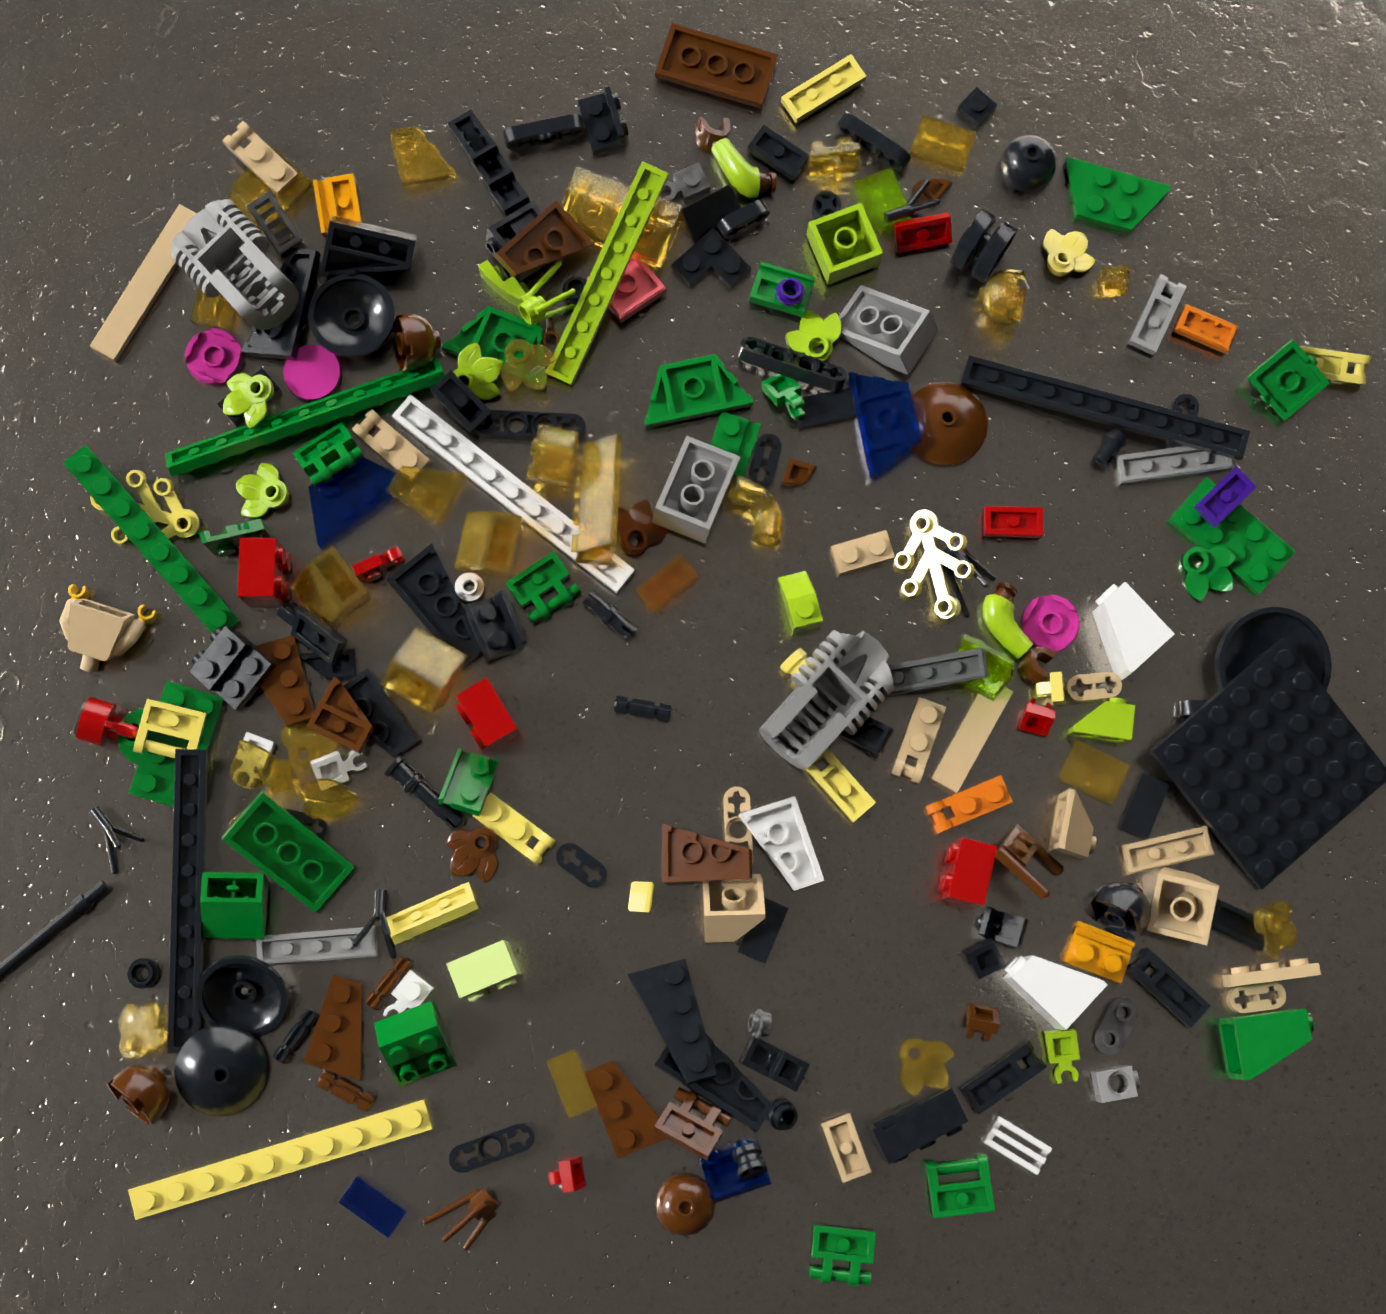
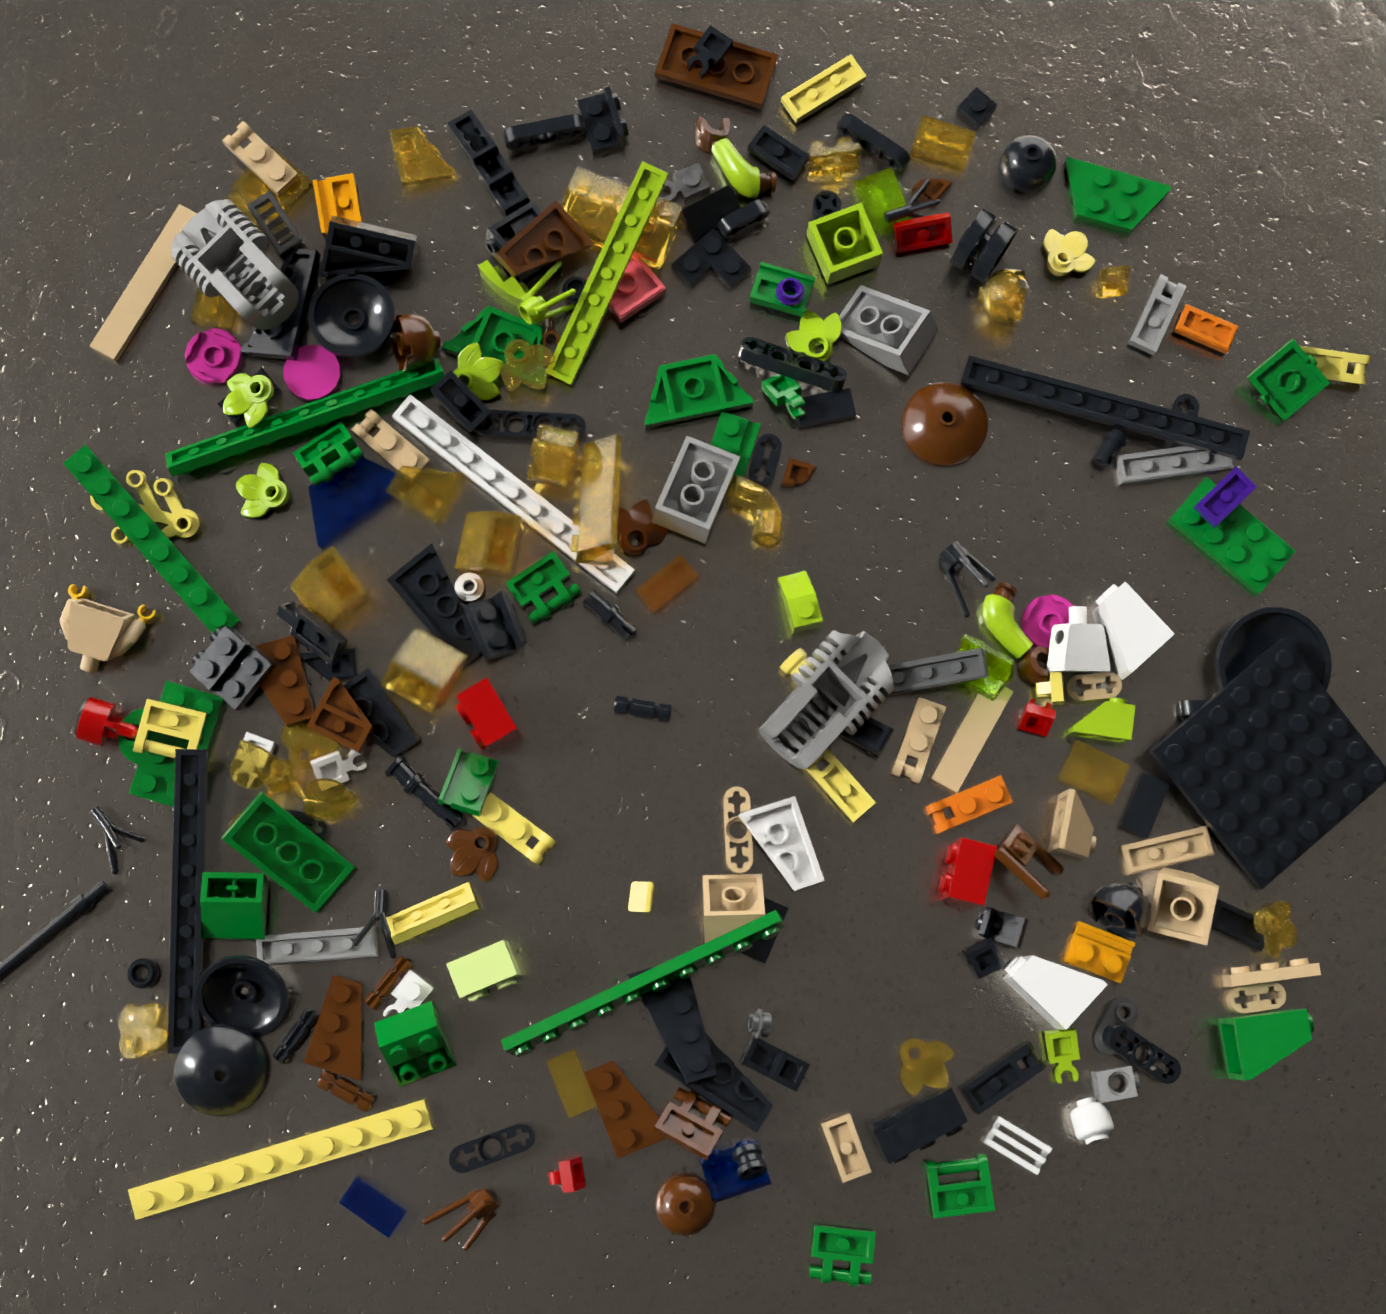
reddish brown cylinder [107,1065,169,1125] -> none
green wing [199,519,270,557] -> none
red brick [237,538,291,608] -> none
red plate [352,546,405,582] -> none
black beam [556,843,607,888] -> none
reddish brown wing [662,824,752,884] -> none
black plate [768,1100,798,1130] -> none
tan plate [830,530,895,576] -> none
clear blue wing [848,372,922,480] -> none
plant [894,510,975,620] -> none
reddish brown tile [966,1003,1000,1041] -> none
red plate [983,506,1043,538] -> none
black plate [1126,947,1211,1028] -> none
green plate [1183,546,1236,601] -> none
none -> green plate [501,910,786,1057]
none -> black plate [687,25,733,79]
none -> white torso [1047,606,1110,673]
none -> white head [1070,1097,1114,1146]
none -> black beam [1102,1023,1181,1084]

